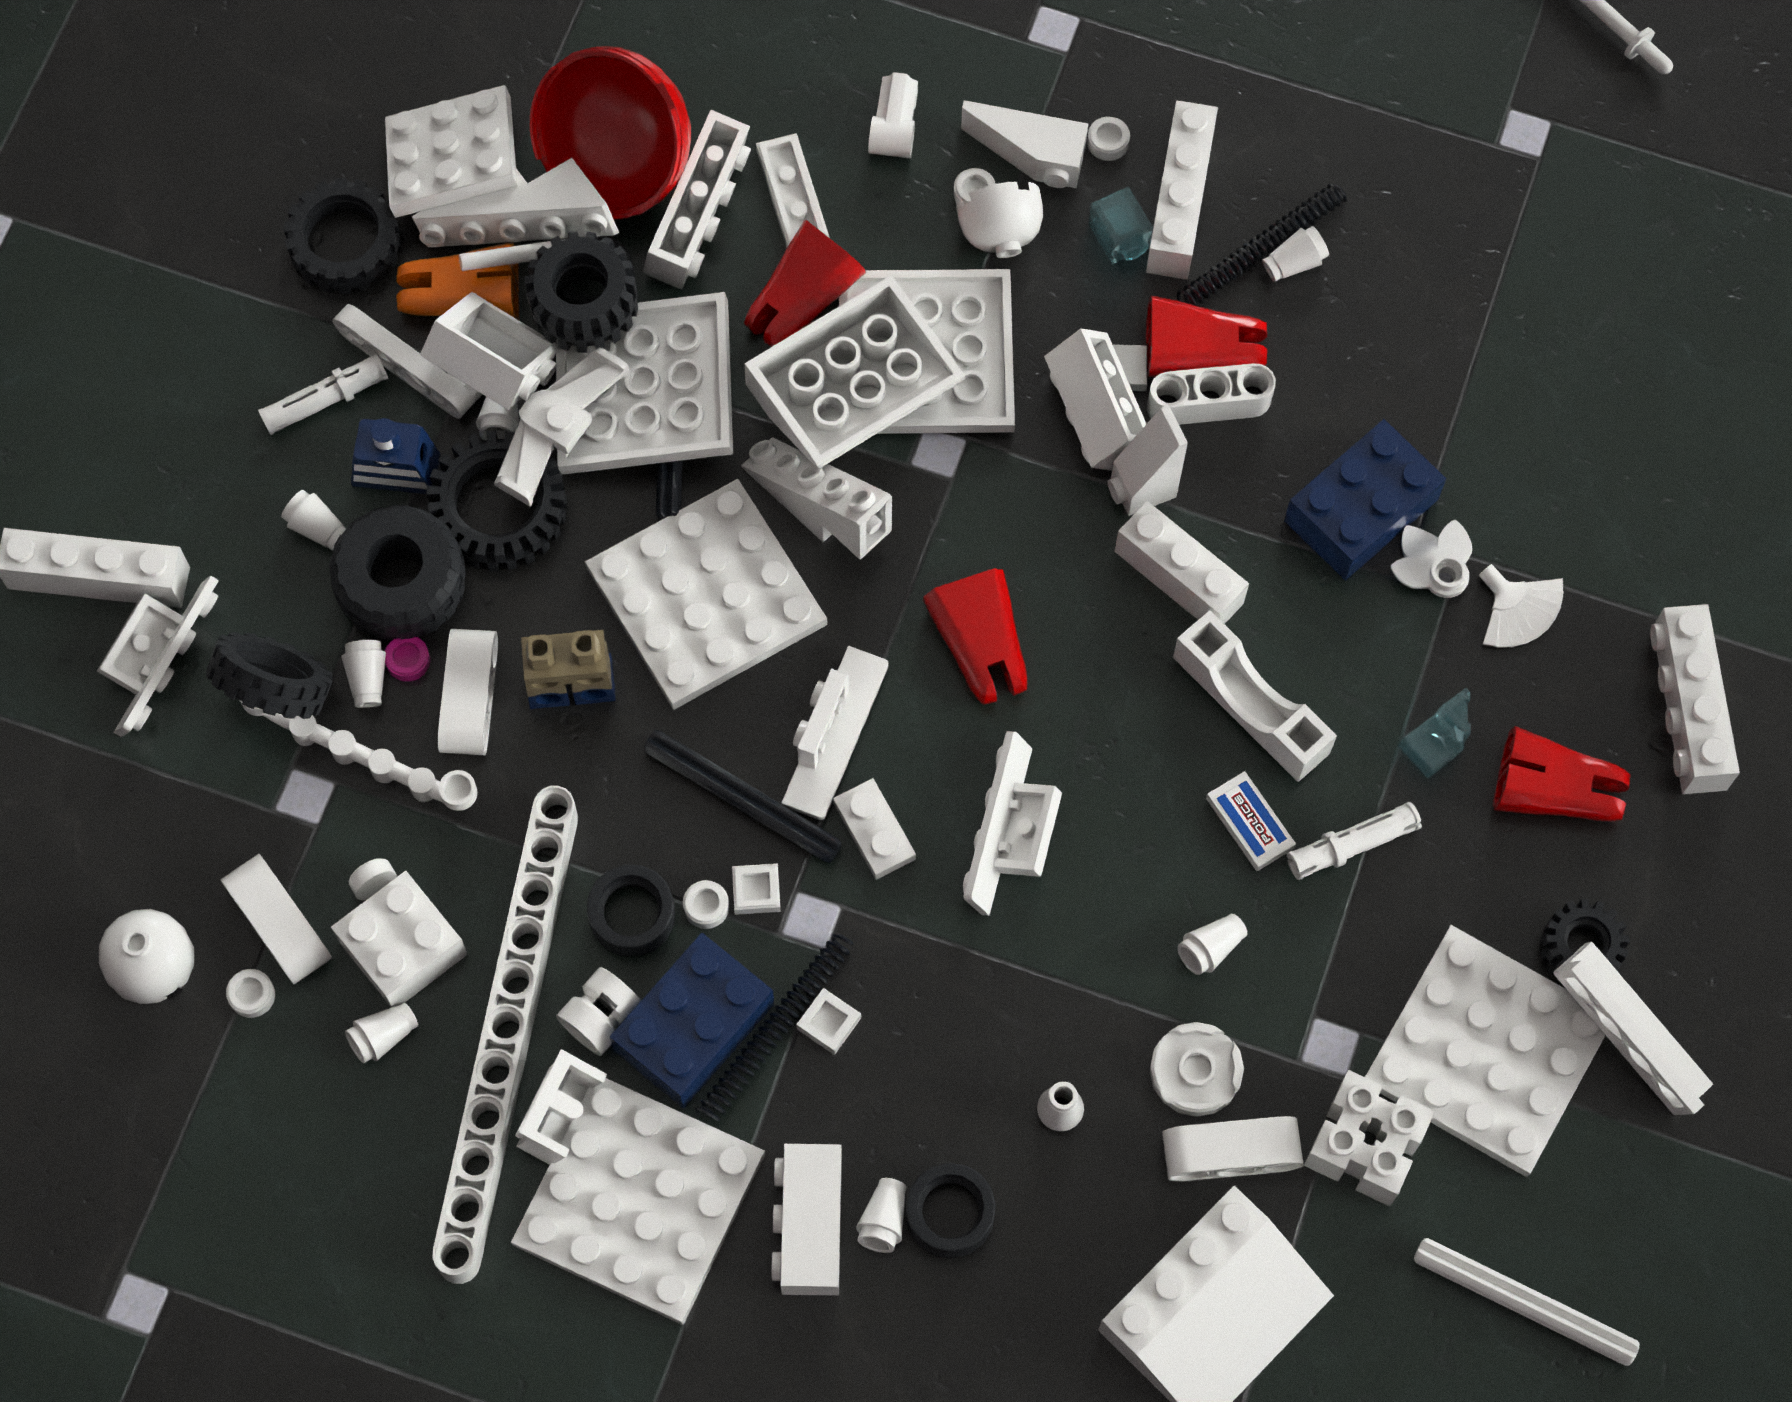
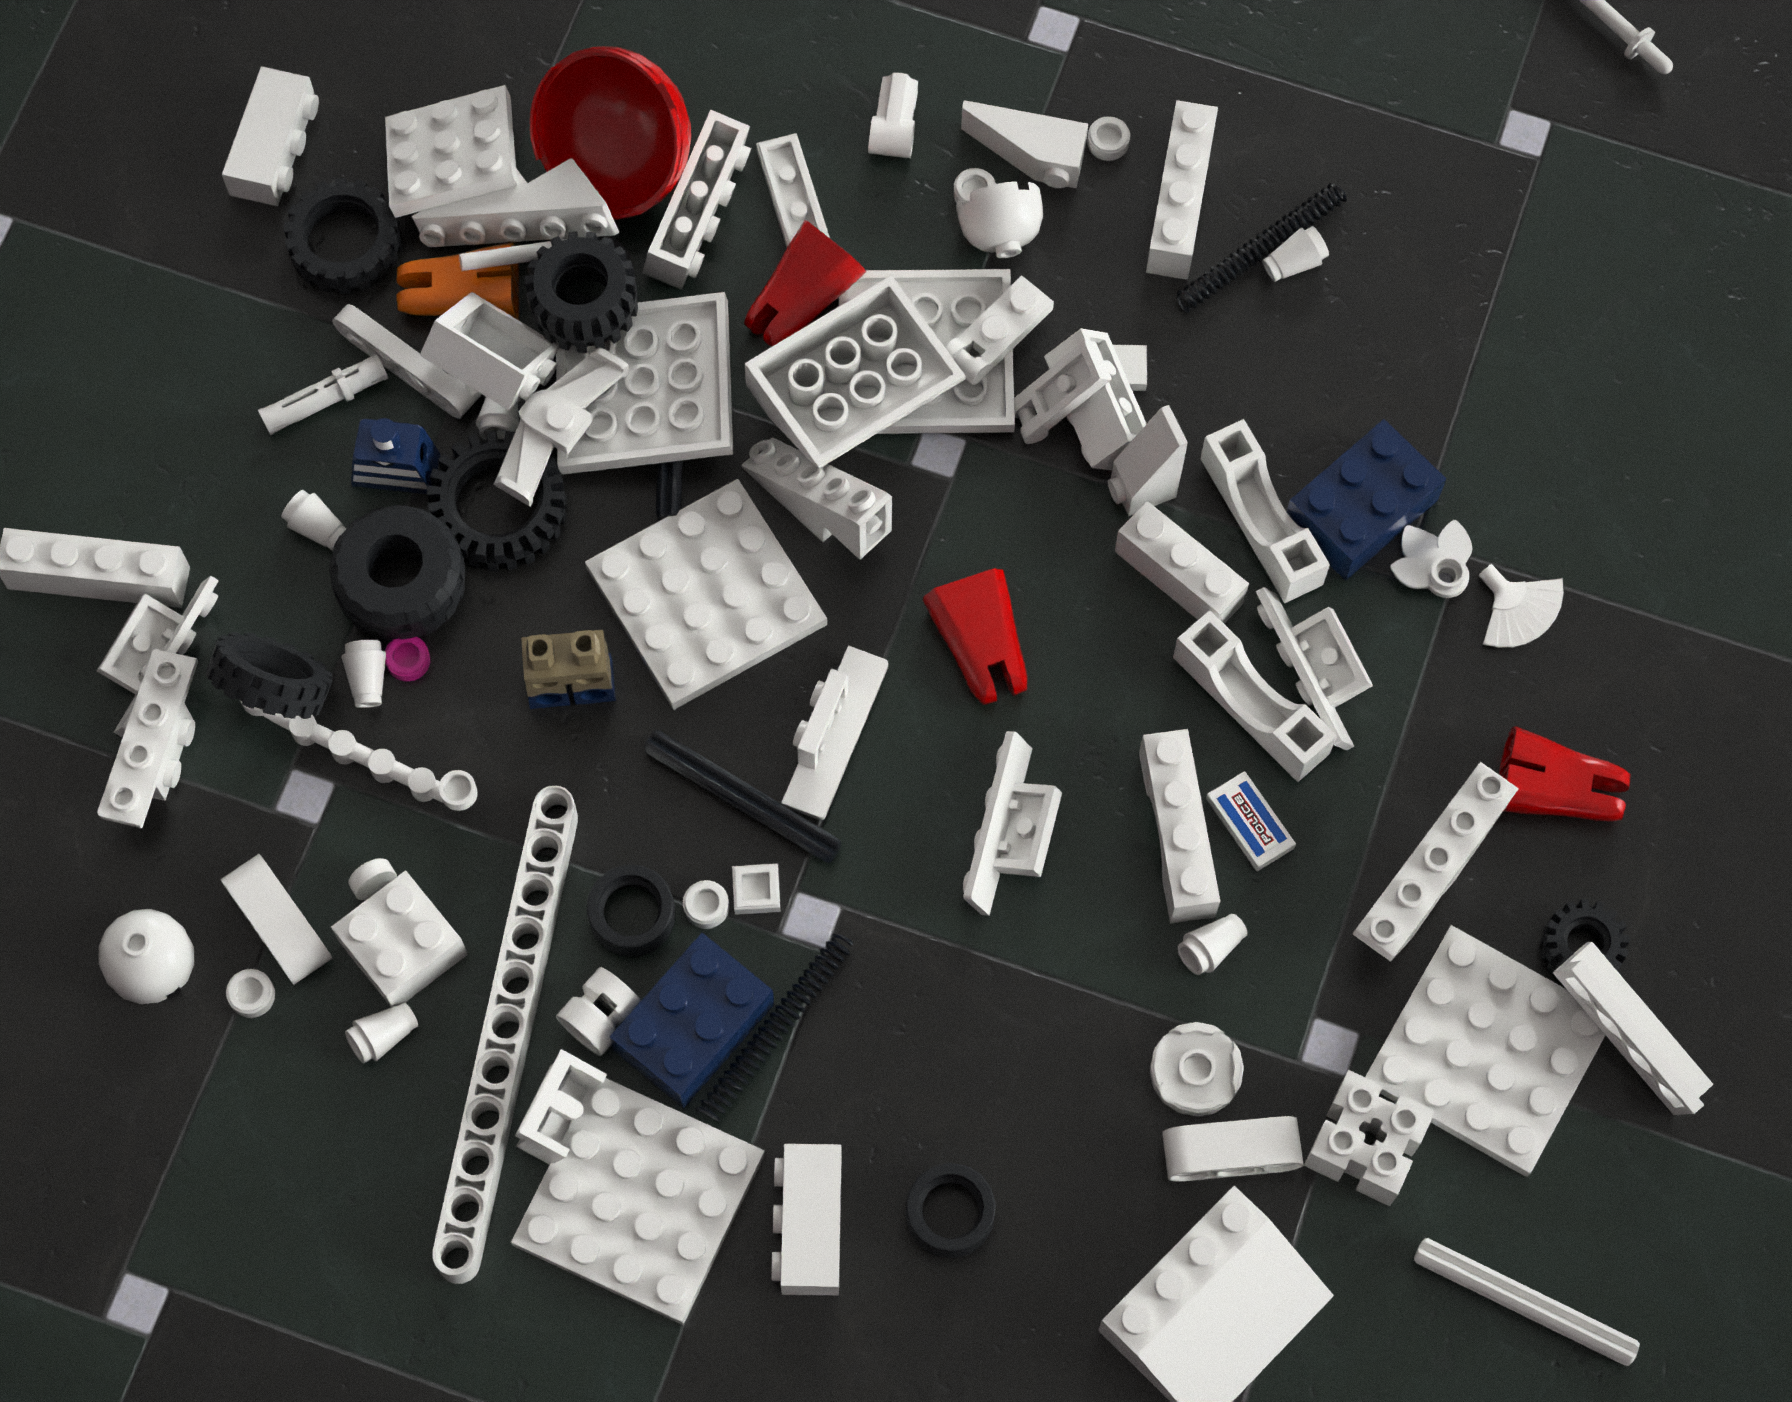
white beam [438,629,498,755] -> none
white tile [796,988,861,1055] -> none
white plate [833,778,916,880] -> none
white cone [856,1178,907,1253] -> none
white cone [1037,1082,1084,1131] -> none
clear light blue brick [1088,186,1153,264] -> none
red piece [1146,295,1267,377] -> none
white beam [1147,363,1276,425] -> none
white pin [1287,802,1422,880] -> none
clear light blue slope [1398,688,1471,778] -> none
white brick [1650,604,1740,794] -> none
none -> white bracket [97,649,198,828]
none -> white brick [222,66,319,206]
none -> white plate [945,275,1054,385]
none -> white plate [1014,341,1112,444]
none -> white arch [1139,729,1220,924]
none -> white arch [1200,419,1330,603]
none -> white bracket [1256,587,1373,751]
none -> white slope [1353,762,1519,962]

